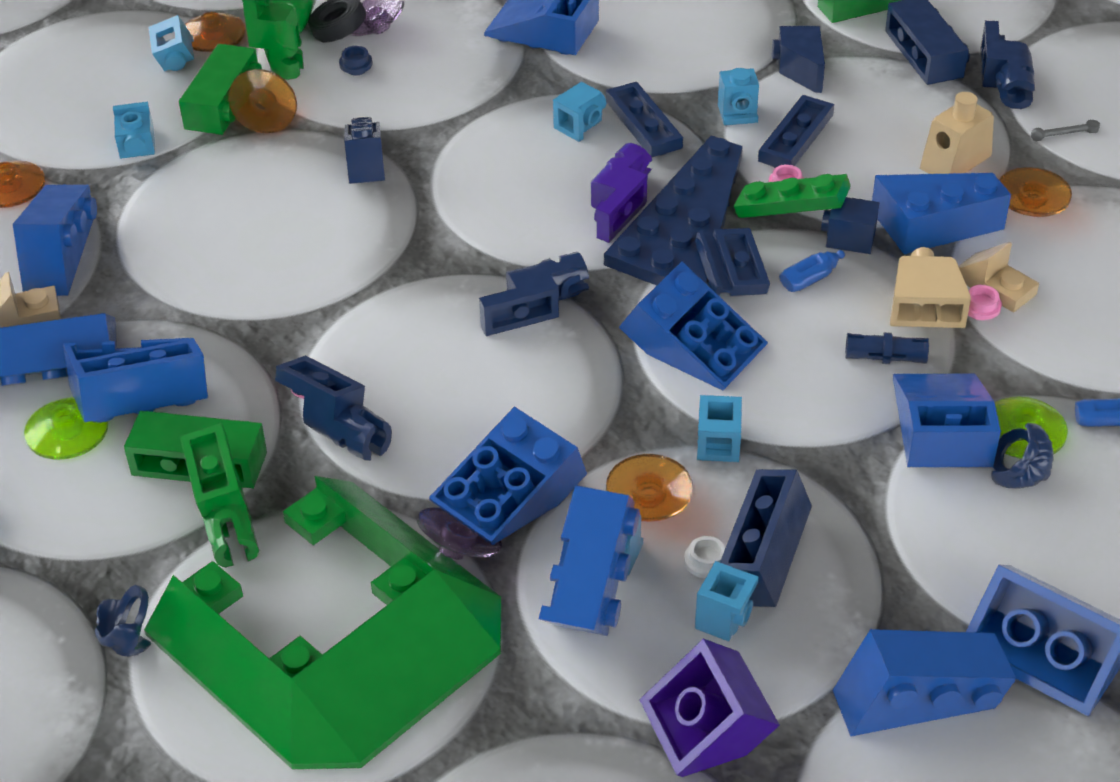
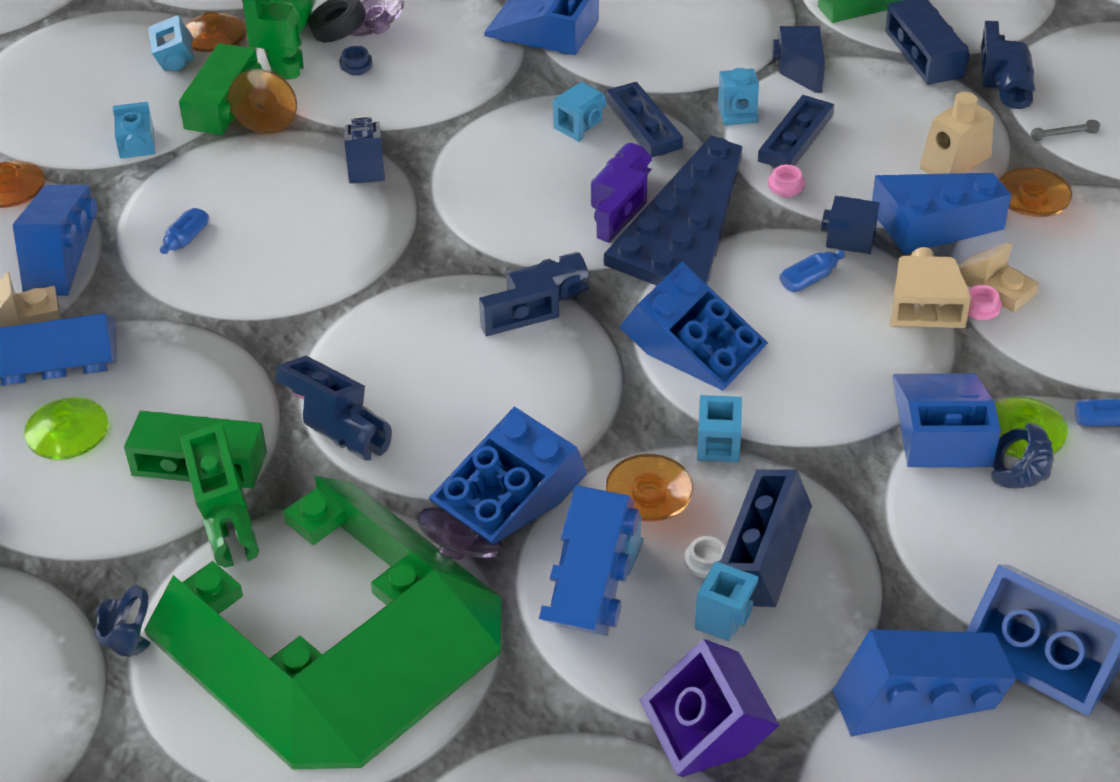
blue wedge [63,338,208,423] -> none
dark blue plate [695,228,770,296] -> none
green plate [734,174,851,218] -> none
dark blue pin [845,332,929,364] -> none
none -> blue piece [160,208,209,254]

